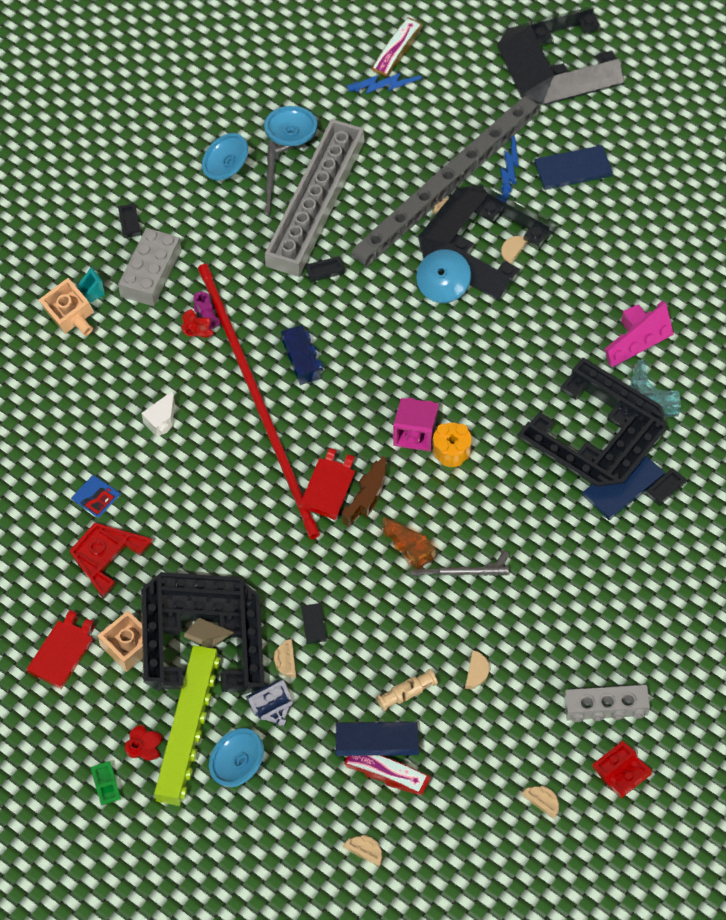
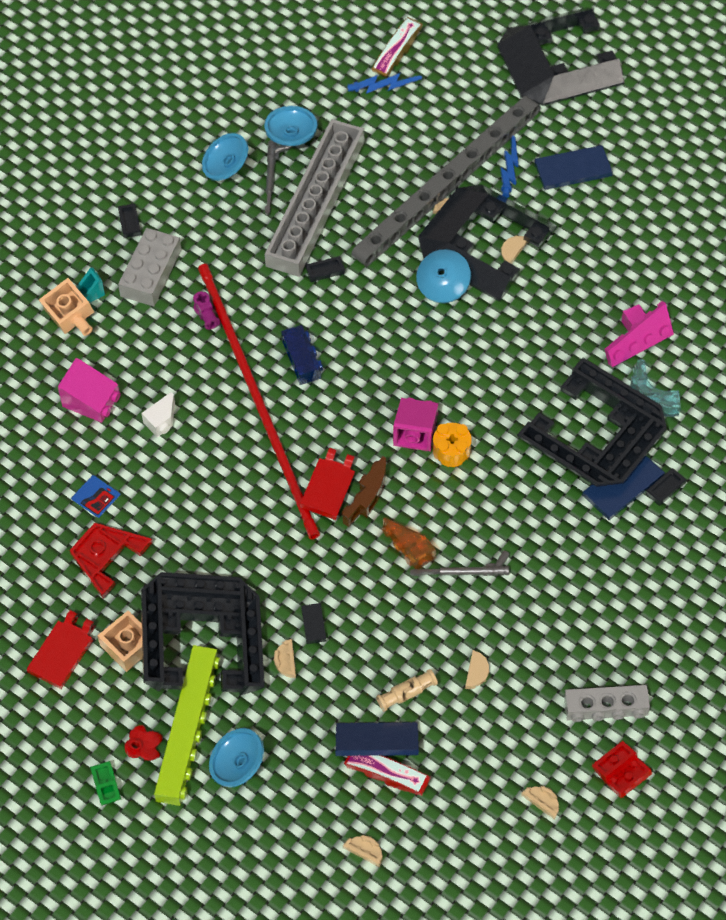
red plate [181,309,214,338] -> none
dark tan slope [184,618,234,648] -> none
slope [246,678,293,726] -> none
none -> dark pink slope [58,358,120,423]

